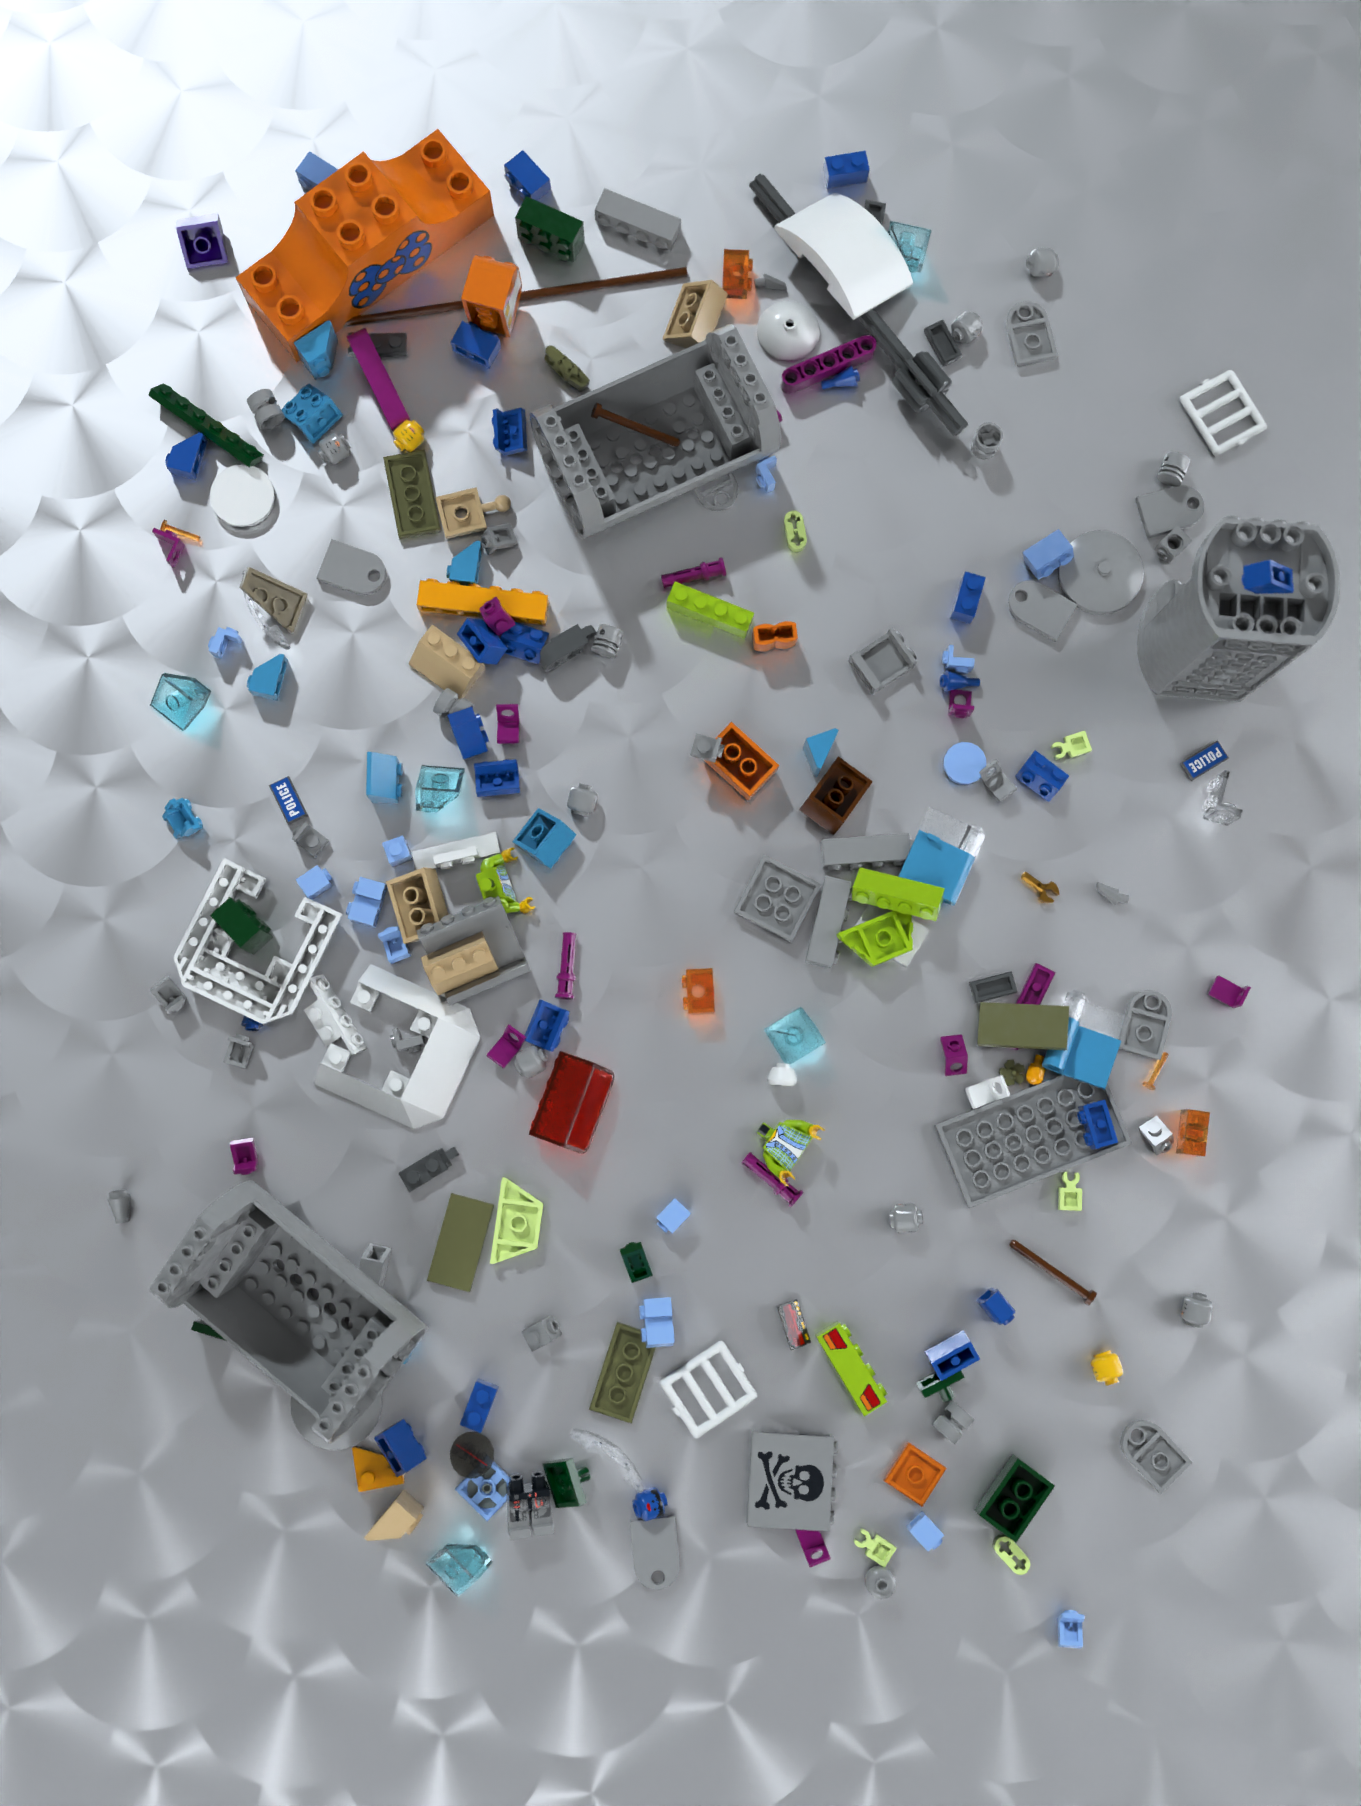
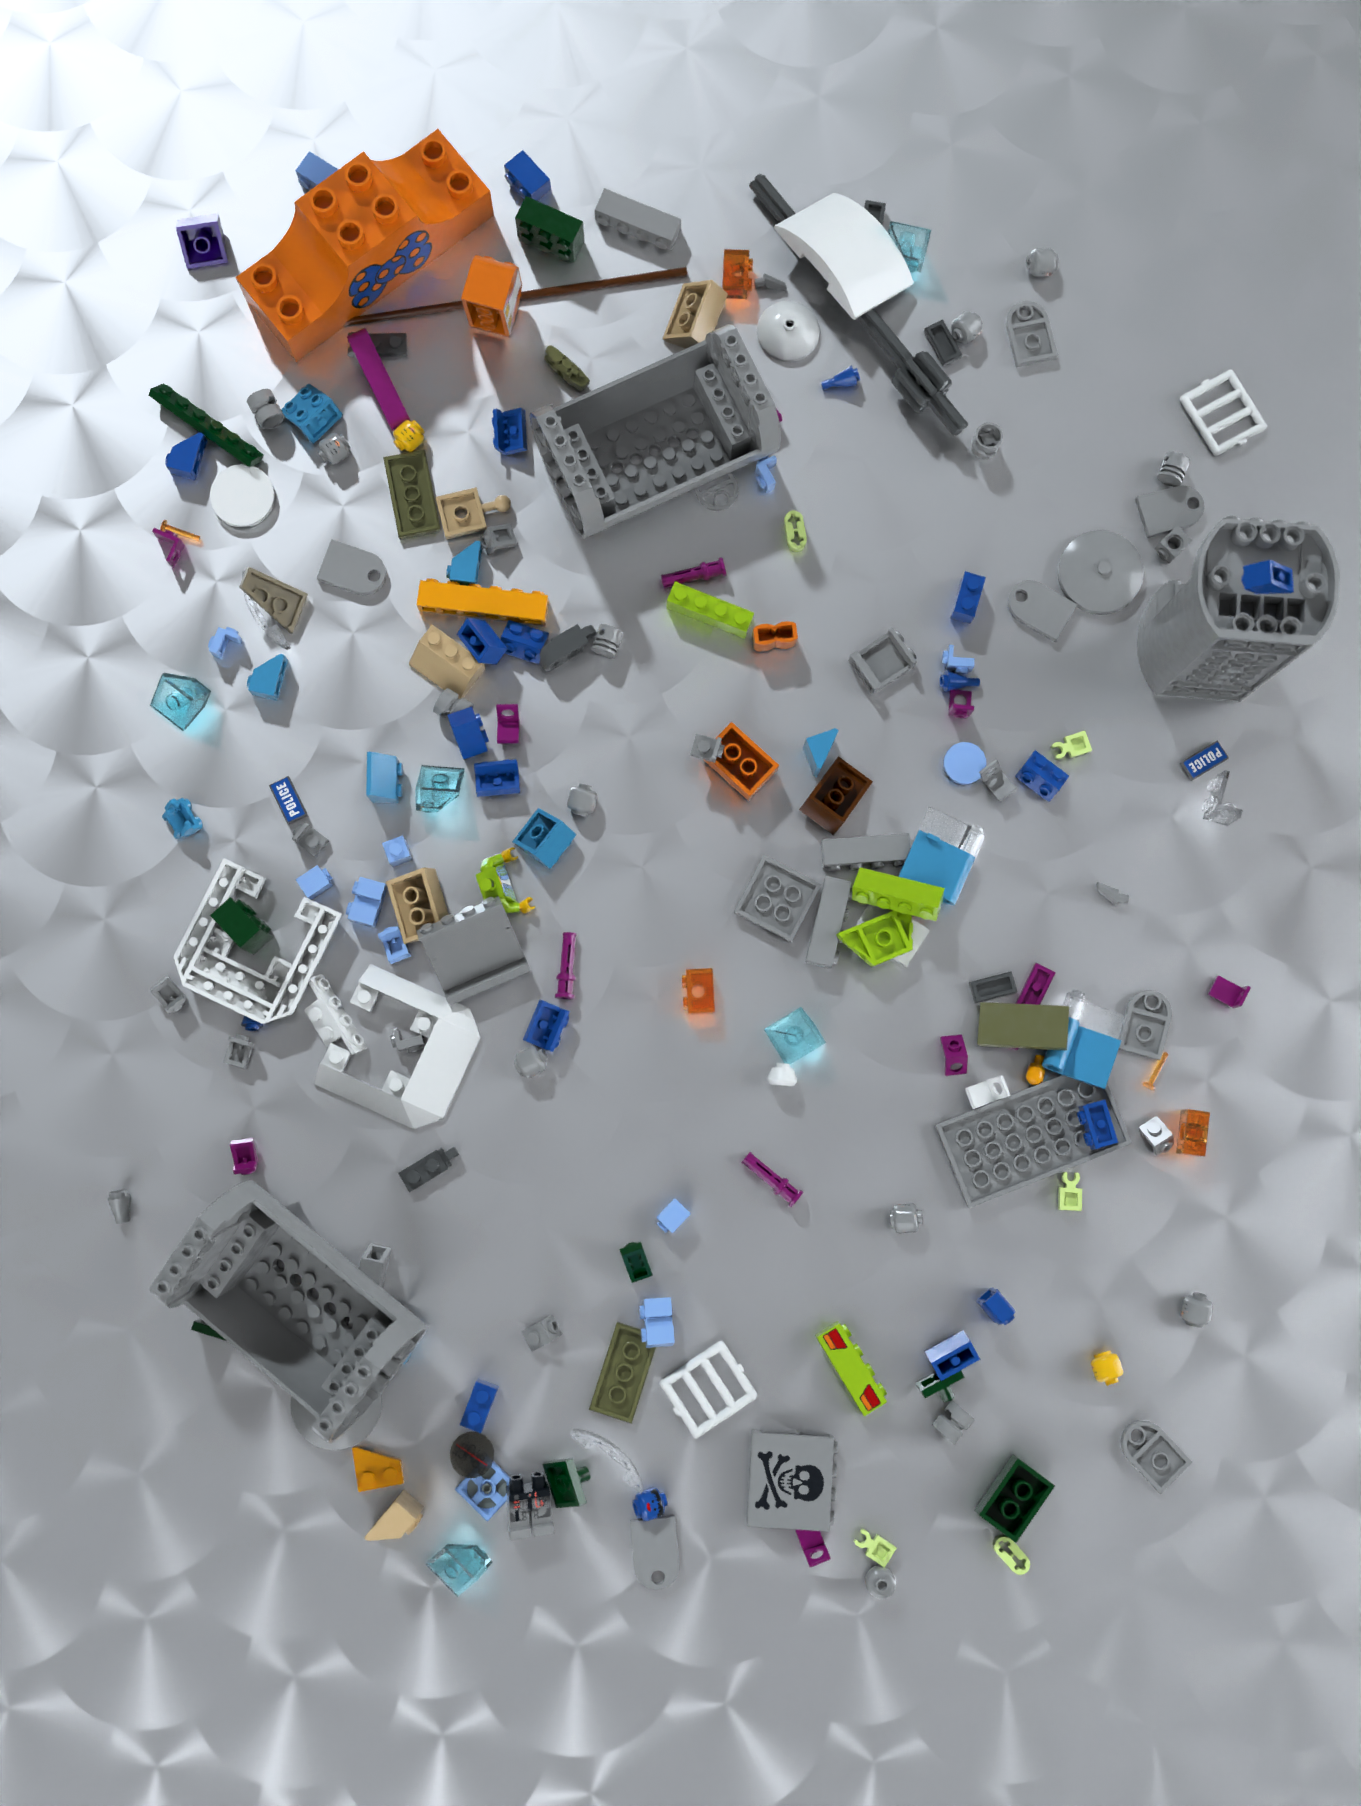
dark azure slope [294,320,338,380] -> none
blue brick [374,1419,427,1477] -> none
white bracket [411,832,501,870] -> none
tan slope [421,932,499,996] -> none
olive tile [427,1193,495,1292] -> none
blue brick [451,321,501,369] -> none
magenta bracket [479,597,515,636] -> none
magenta bracket [486,1024,526,1069] -> none
yellowish green wing [490,1177,544,1264] -> none
clear red windscreen [529,1051,615,1154] -> none
reddish brown bar [591,403,680,447] -> none
torso [756,1119,825,1187] -> none
slope [776,1299,811,1350] -> none
magenta beam [780,335,877,394] -> none
blue brick [823,150,870,189] -> none
orange tile [884,1442,947,1507] -> none
light blue brick [906,1511,944,1551] -> none
olive plant [998,1059,1026,1086] -> none
reddish brown bar [1009,1240,1097,1306] -> none
pearl gold bar [1021,872,1059,903] -> none
medium blue brick [1023,529,1074,580] -> none
light blue bracket [1057,1610,1085,1649] -> none

